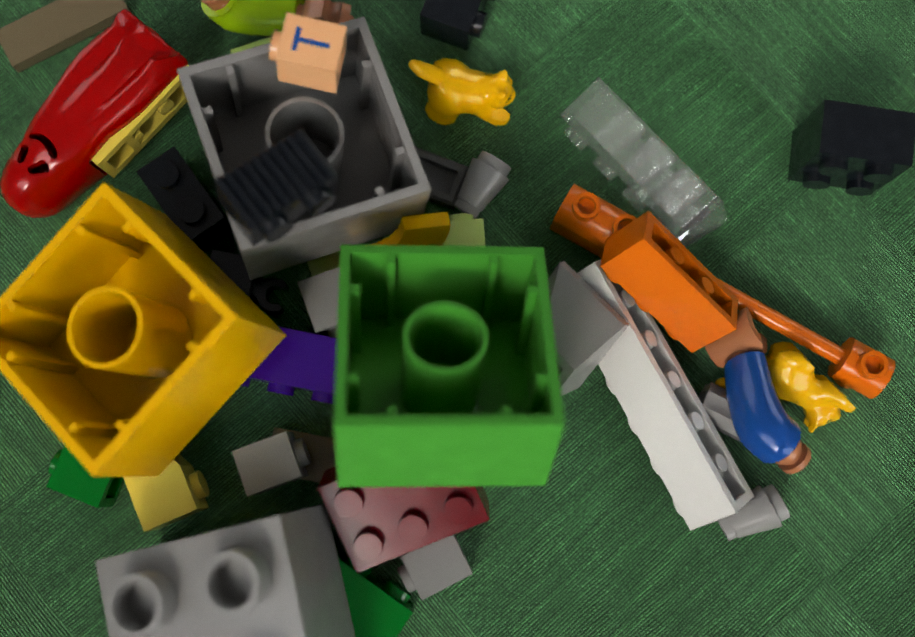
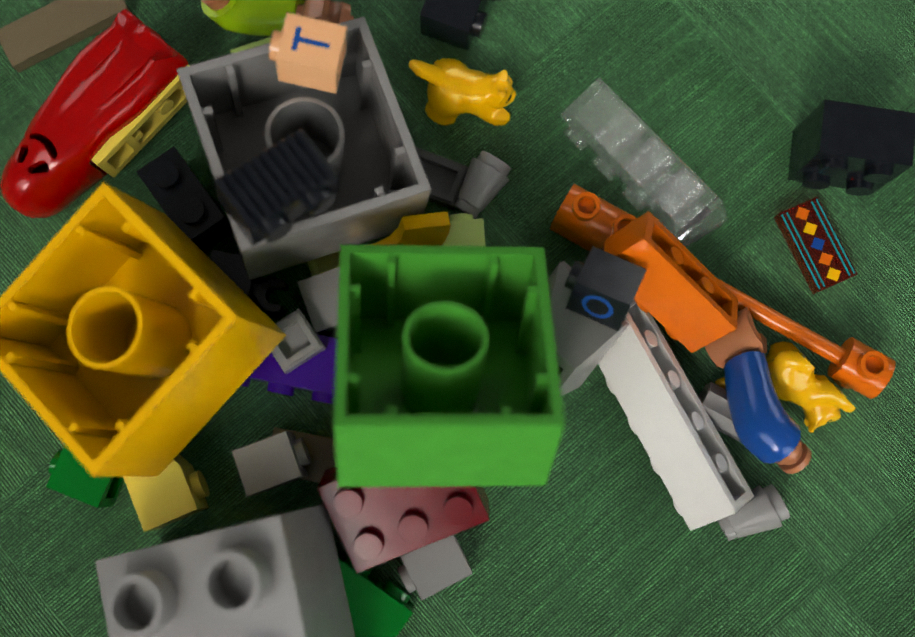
none -> light grey tile [271,309,326,374]
none -> black brick [564,246,647,331]
none -> clear red tile [774,196,858,295]

